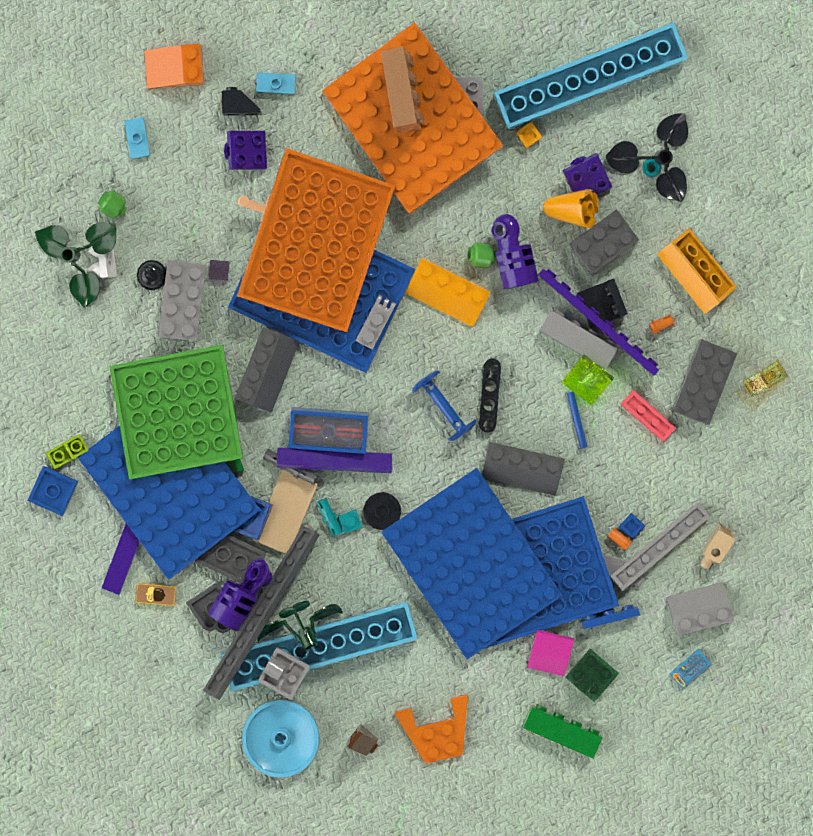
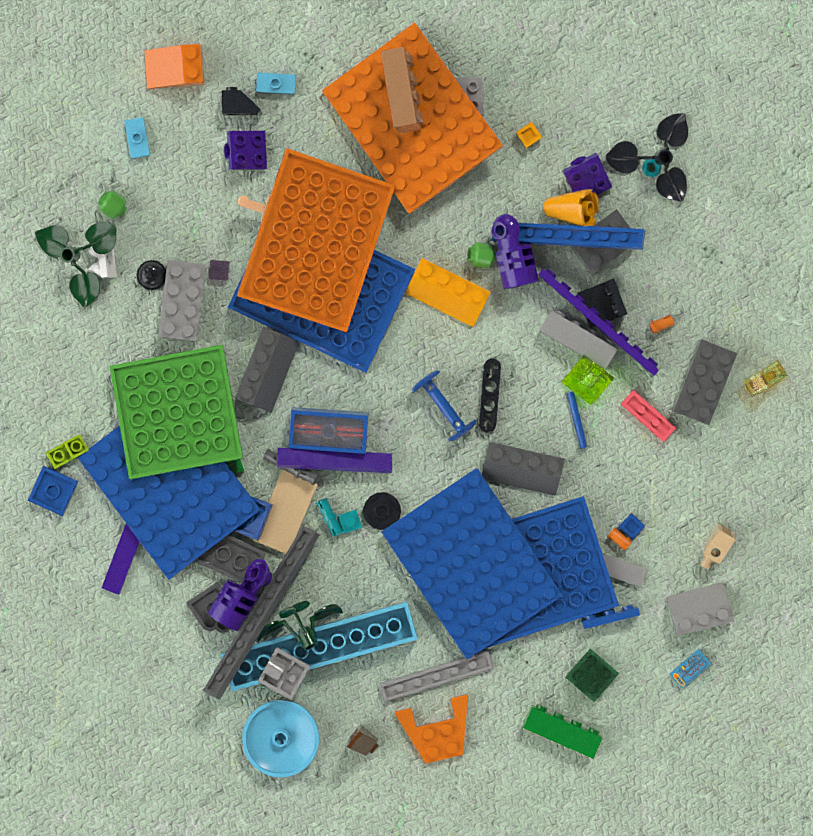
medium nougat tile [136,583,176,606] -> none
light grey hinge [356,295,396,350] -> none
medium azure brick [493,23,688,131] -> none
dark pink slope [527,630,574,676] -> none
light grey plate [610,502,710,591] -> none
light orange slope [657,228,737,314] -> none
none -> light grey tile [379,650,494,702]
none -> blue plate [492,223,646,250]

